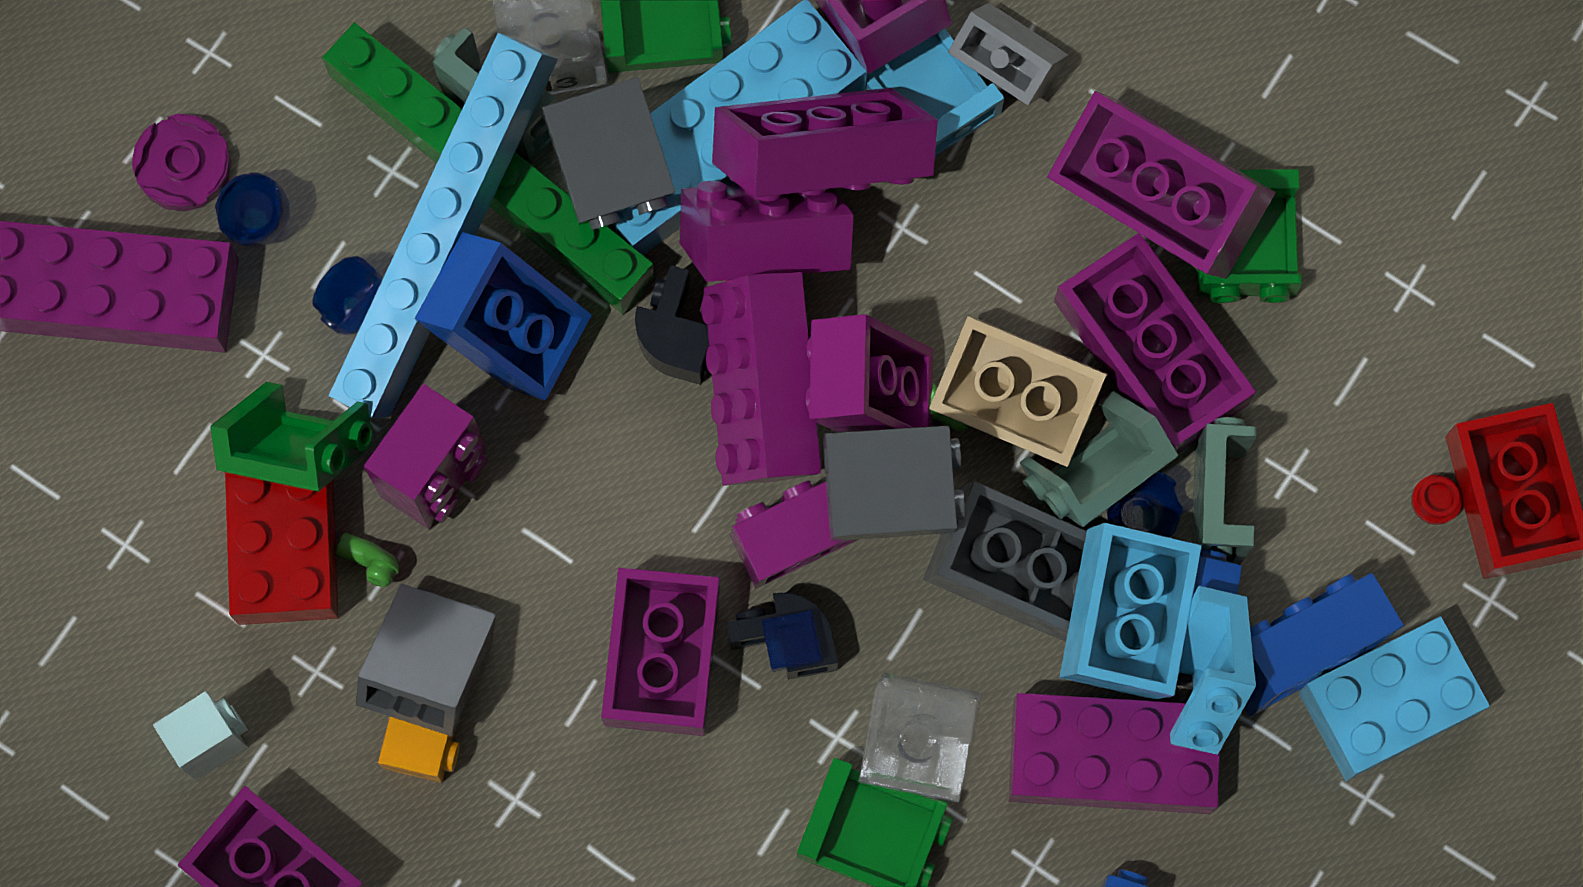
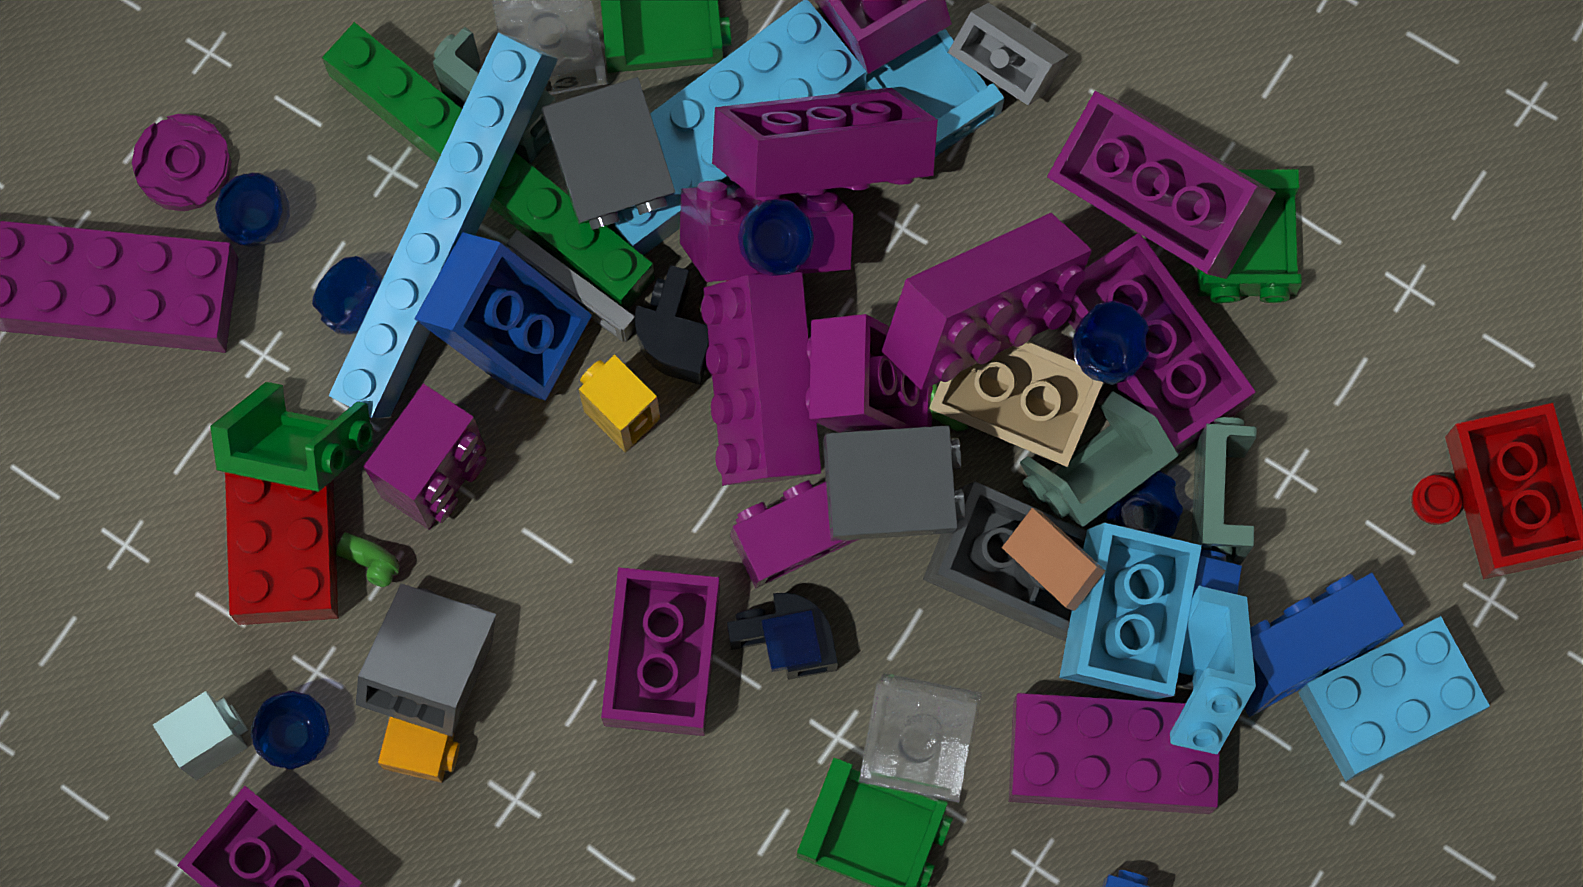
none -> clear blue hair [250,690,330,770]
none -> light grey tile [507,230,636,342]
none -> yellow brick [578,354,661,453]
none -> clear blue hair [737,199,815,276]
none -> magenta brick [882,212,1092,390]
none -> nougat tile [1002,508,1106,611]
none -> clear blue hair [1072,301,1149,385]

